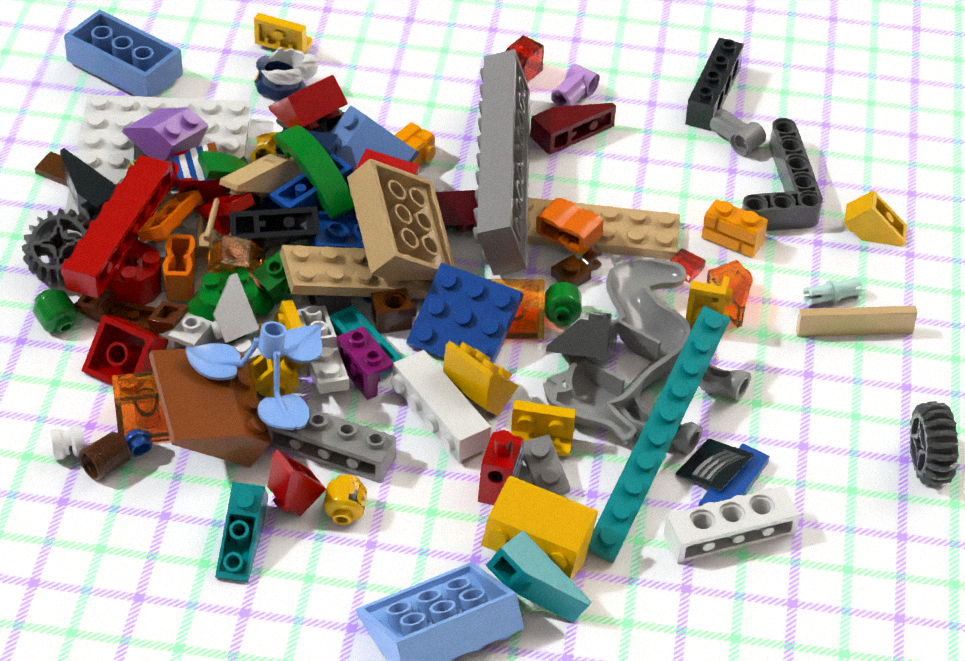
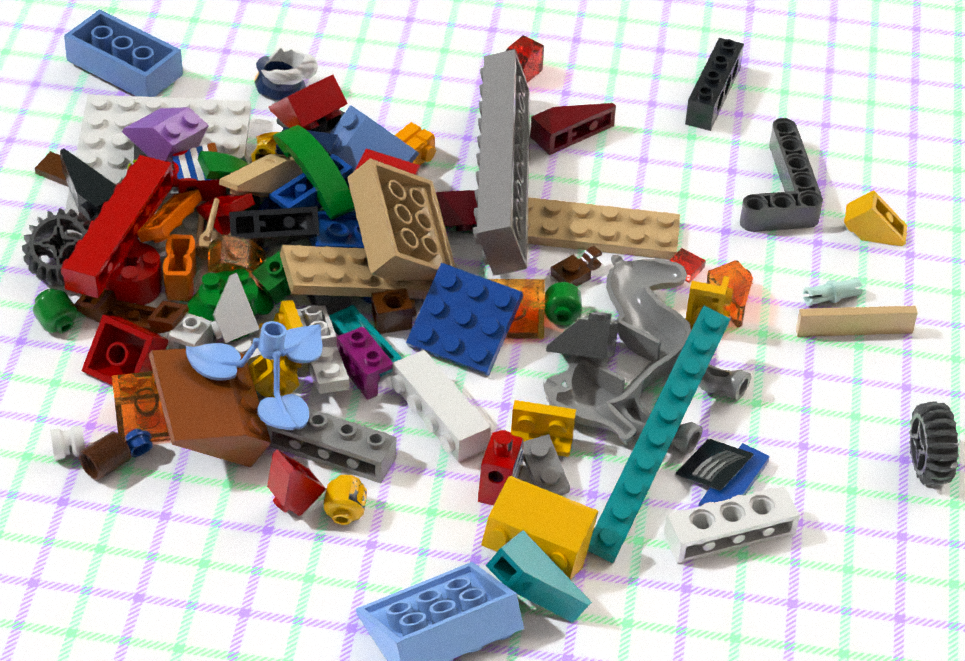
teal slope [215,482,269,583] -> none
yellow bracket [254,13,313,54] -> none
yellow slope [443,341,519,416] -> none
orange brick [536,198,604,254] -> none
lavender piece [551,64,600,107] -> none
light orange brick [701,199,768,258] -> none
light grey piece [710,108,766,155] -> none

